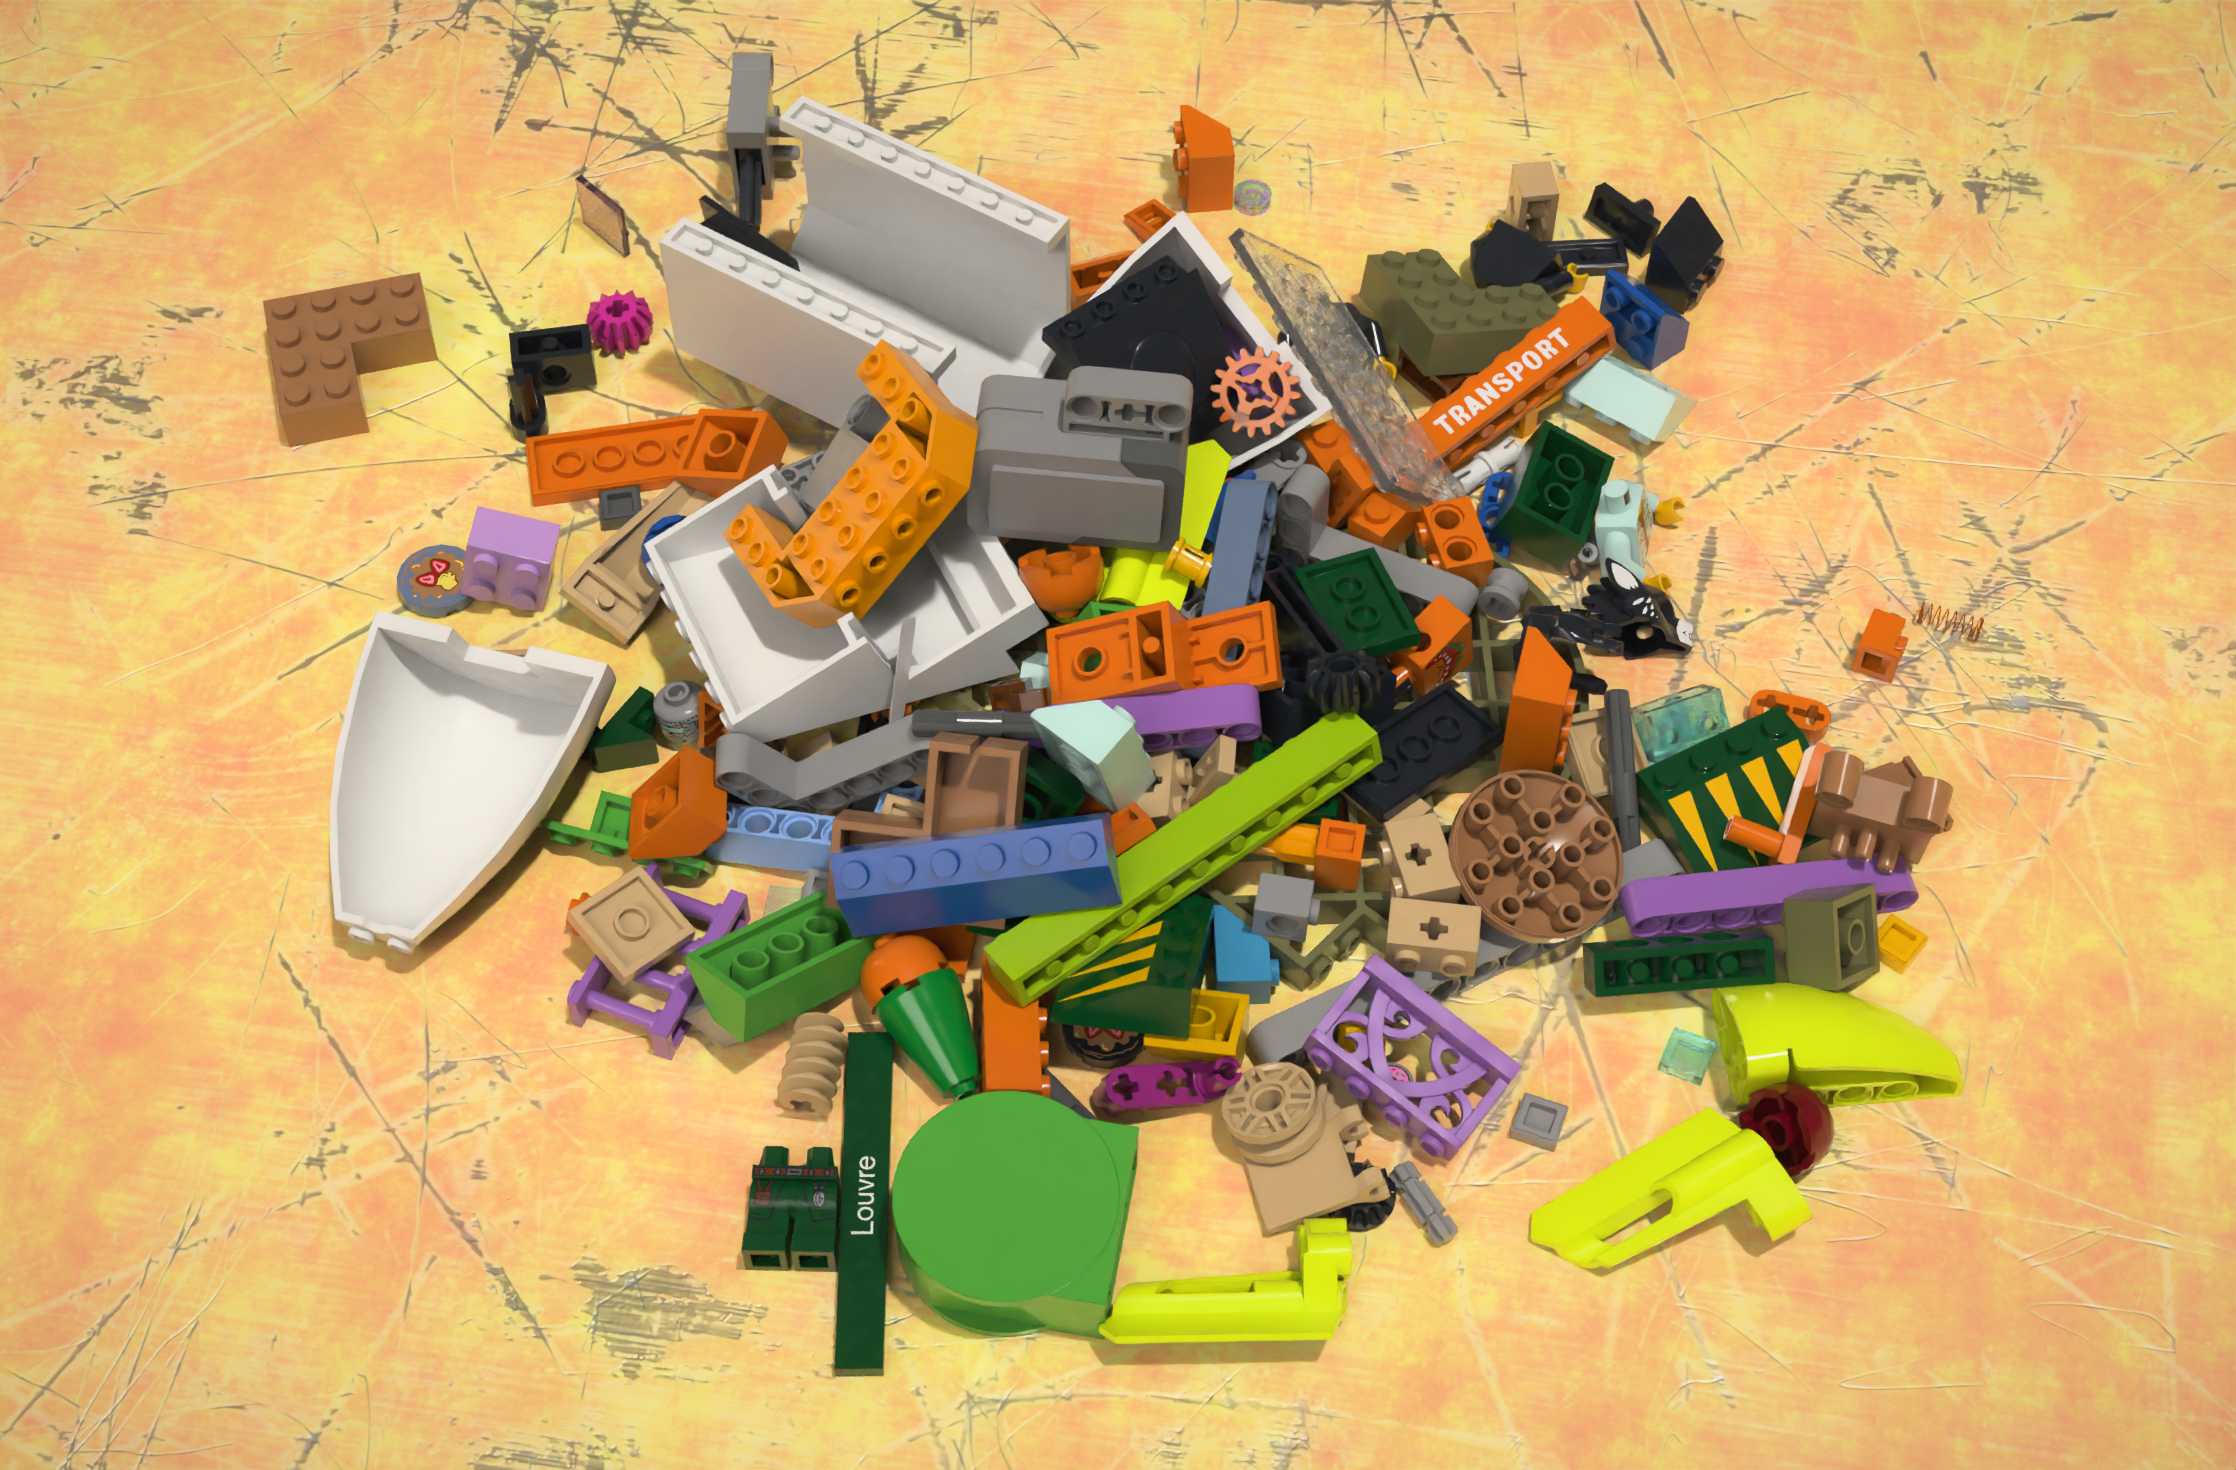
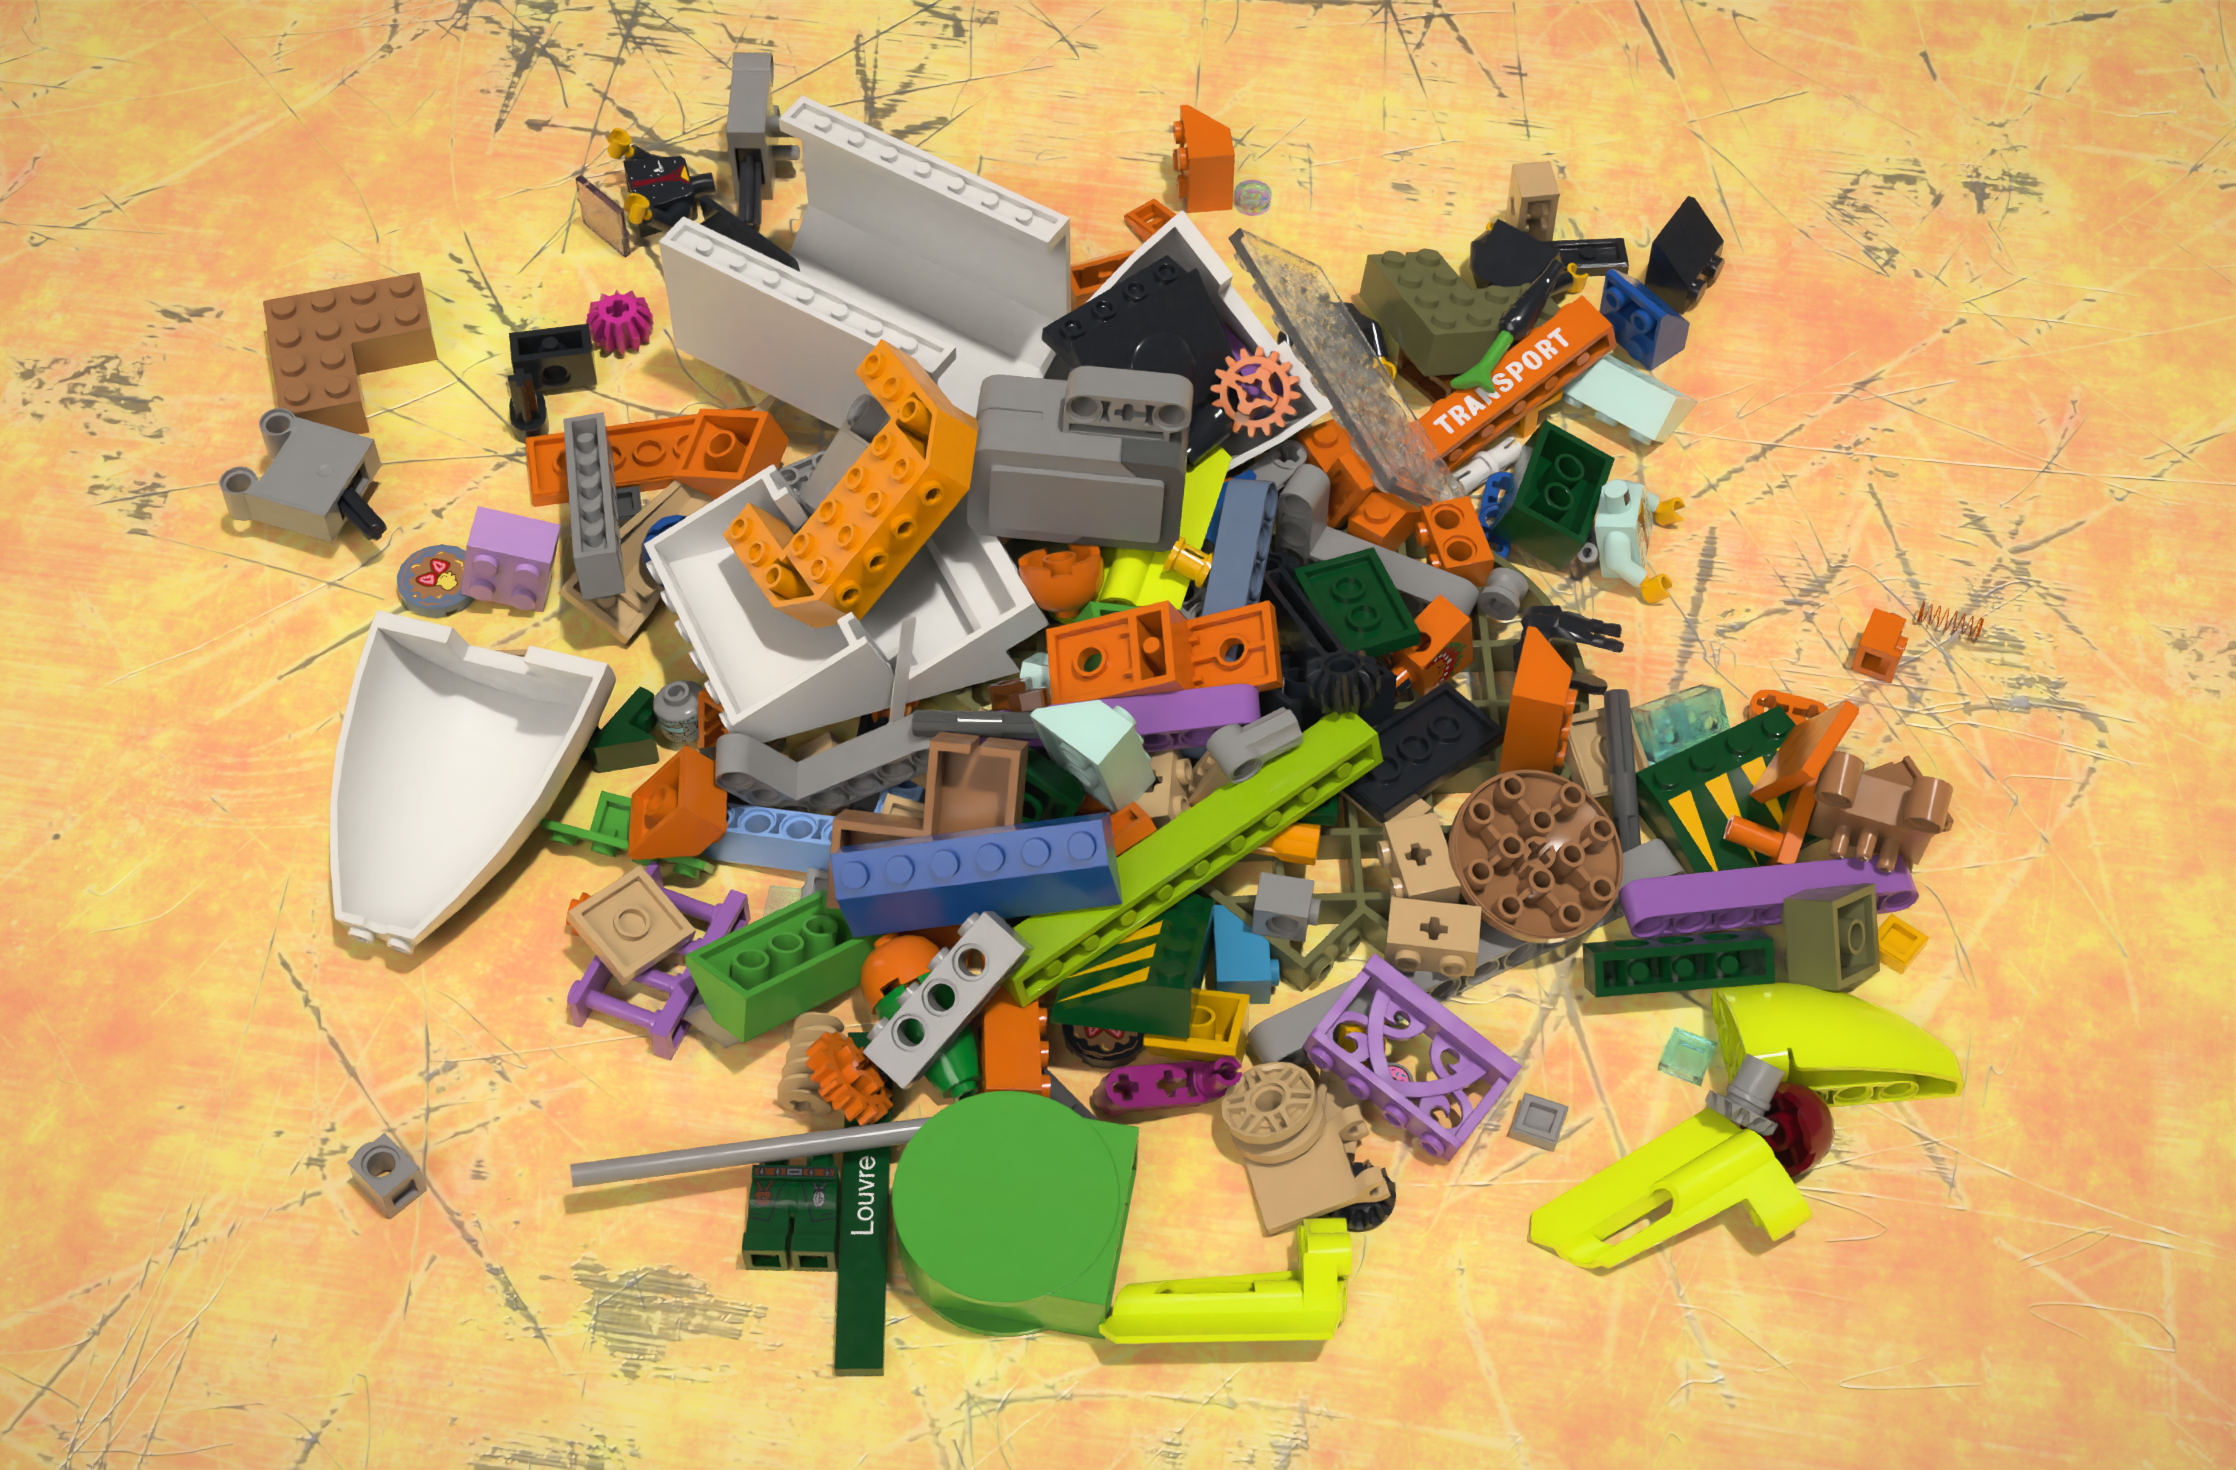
orange panel [1313,818,1366,891] -> none
light grey axle [1389,1161,1458,1245] -> none
black piece [1570,557,1693,660] -> none
black tile [1585,182,1662,257] -> none
none -> light grey piece [219,408,387,543]
none -> light grey brick [347,1133,427,1220]
none -> light grey brick [563,412,626,600]
none -> light grey piece [570,1117,931,1188]
none -> torso [607,128,716,238]
none -> orange gear [805,1031,893,1126]
none -> light grey brick [863,911,1034,1090]
none -> black cone [1187,404,1233,467]
none -> light grey piece [1206,707,1303,784]
none -> black piece [1450,259,1565,393]
none -> light grey gear [1705,1053,1785,1136]
none -> orange tile [1749,700,1859,803]

